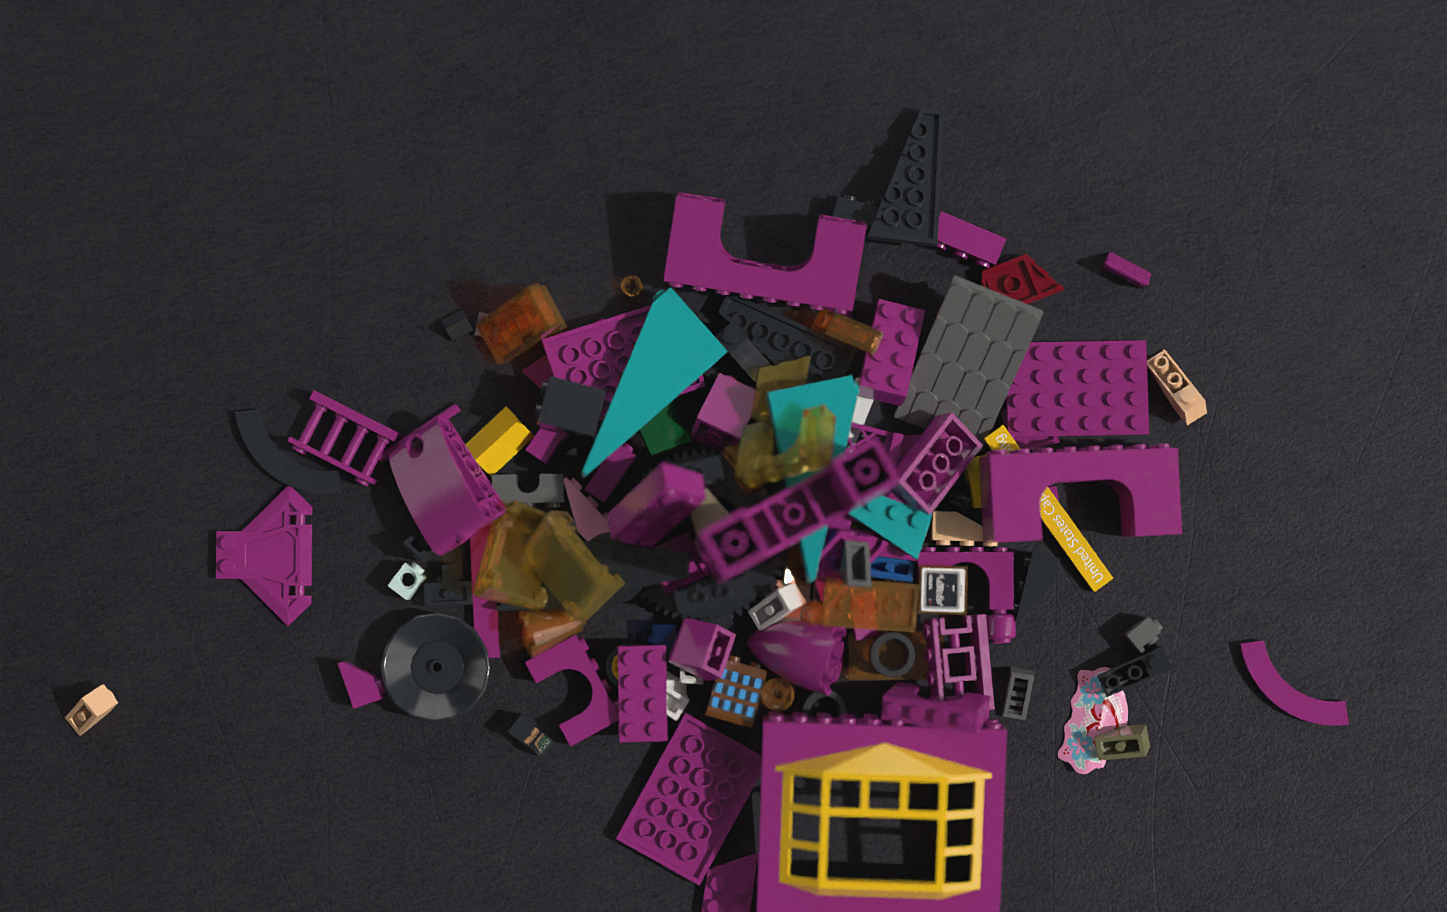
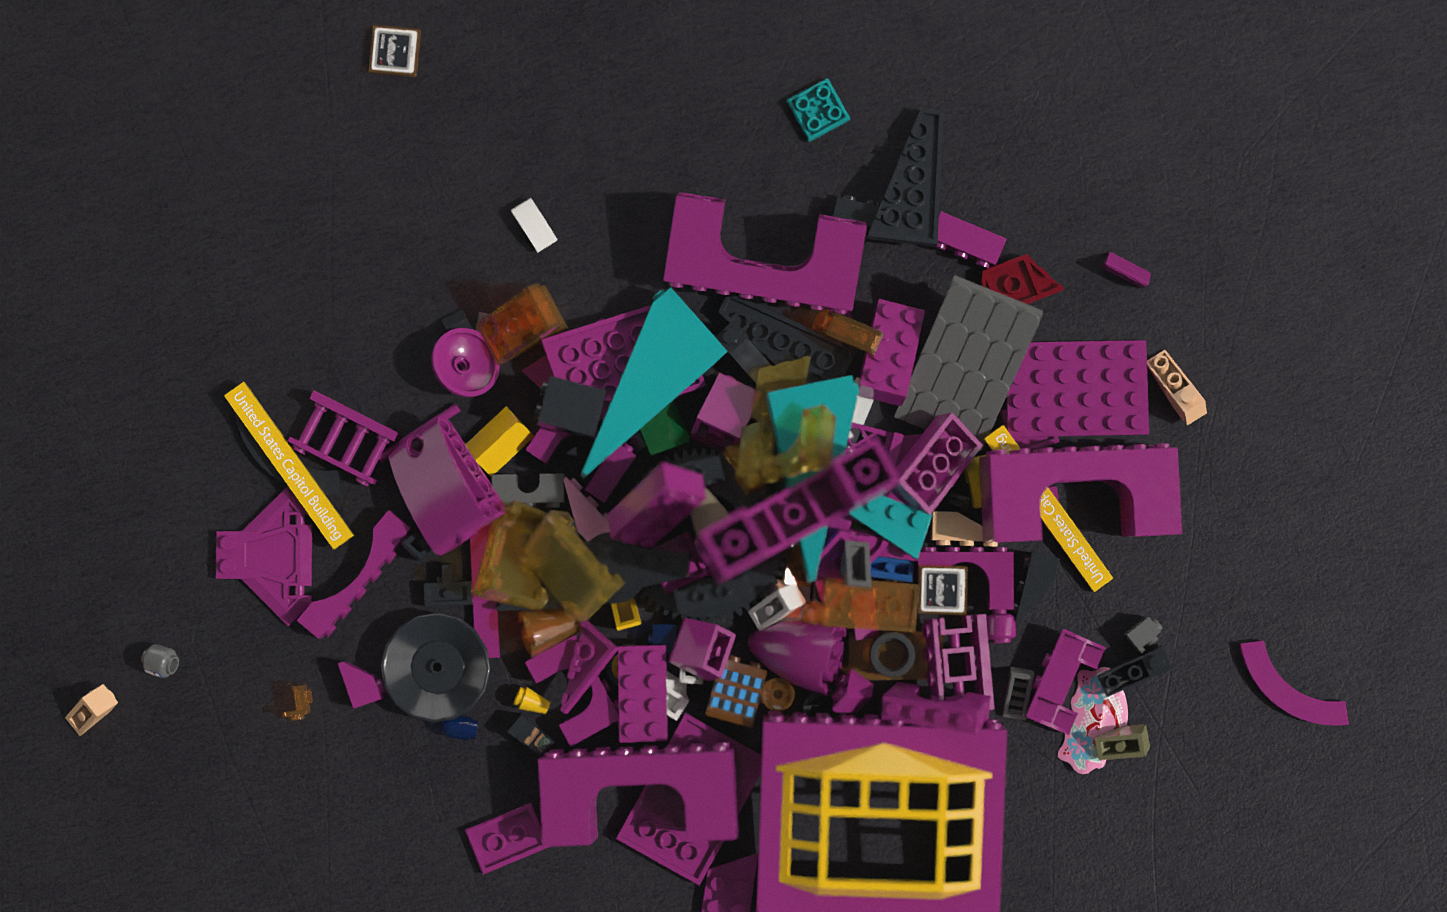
light aqua brick [388,562,427,600] -> none
clear orange bush [621,275,643,297] -> none
none -> dark grey head [141,644,179,678]
none -> yellow tile [224,382,354,549]
none -> clear orange bracket [283,684,313,721]
none -> magenta arch [297,510,413,639]
none -> tile [369,25,421,77]
none -> magenta dish [431,328,500,397]
none -> clear blue brick [442,715,478,741]
none -> magenta tile [465,802,549,874]
none -> white slope [511,198,557,252]
none -> yellow cone [513,687,550,714]
none -> magenta arch [538,742,740,847]
none -> magenta wing [561,619,619,714]
none -> yellow slope [611,597,642,631]
none -> teal tile [787,78,850,142]
none -> magenta slope [832,669,874,713]
none -> magenta bracket [1025,629,1106,735]

